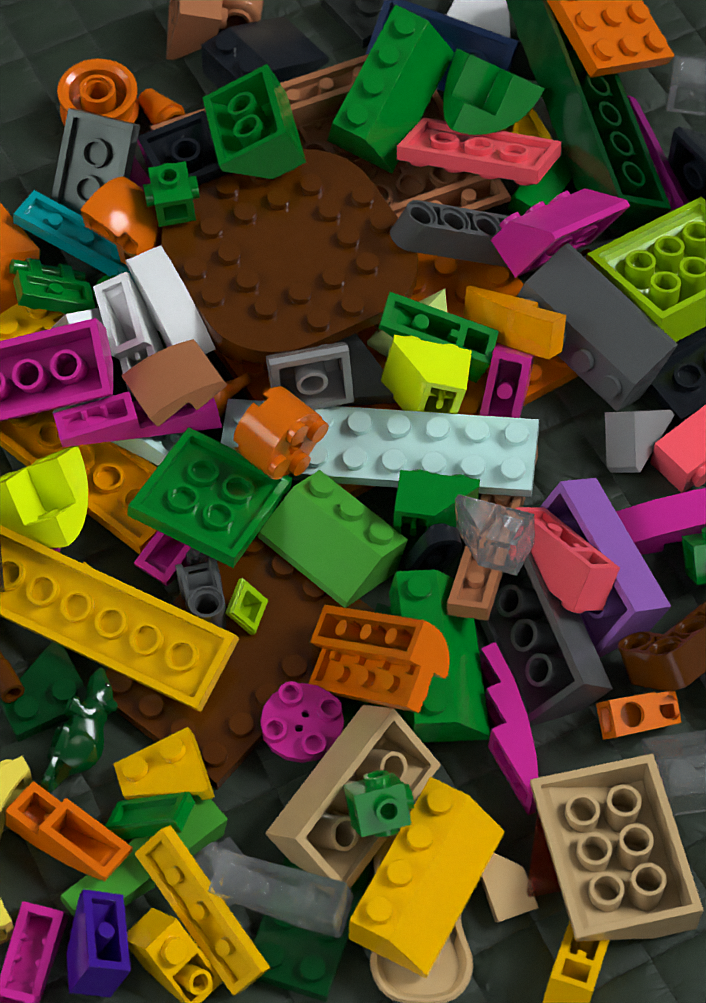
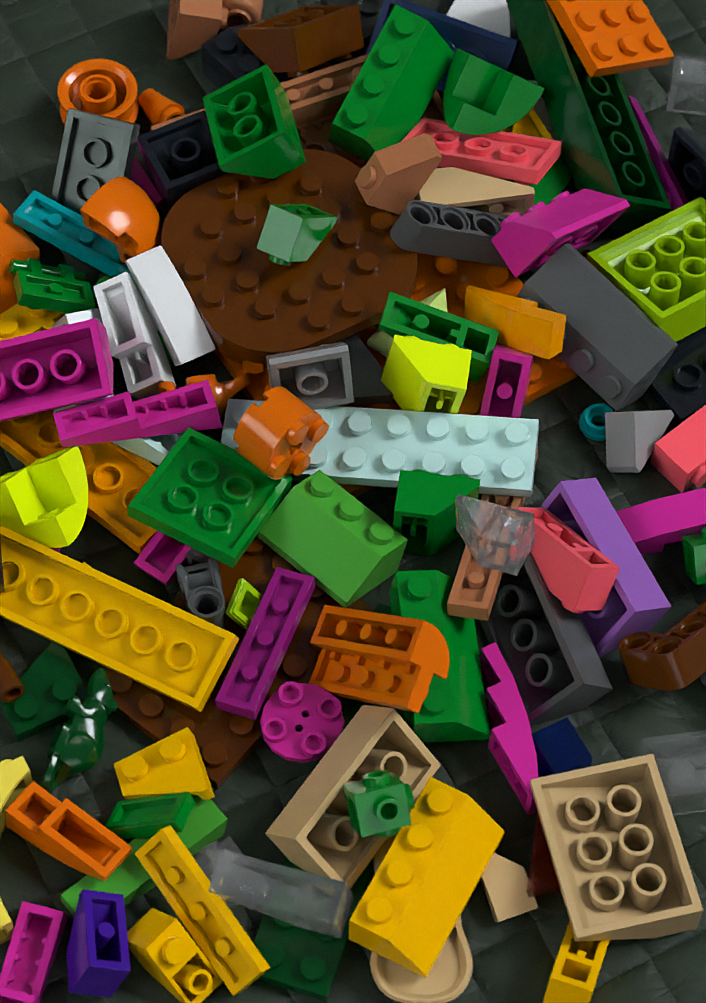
nougat slope [121,339,227,427] -> none
green brick [143,161,200,227] -> none
black plate [403,523,463,573] -> none
orange leg [596,690,682,740] -> none
none -> magenta plate [215,567,316,720]
none -> reddish brown slope [237,5,364,78]
none -> green slope [257,204,337,266]
none -> nougat slope [355,133,443,215]
none -> tan slope [414,167,535,216]
none -> clear blue brick [531,717,593,777]
none -> teal plate [579,403,614,441]

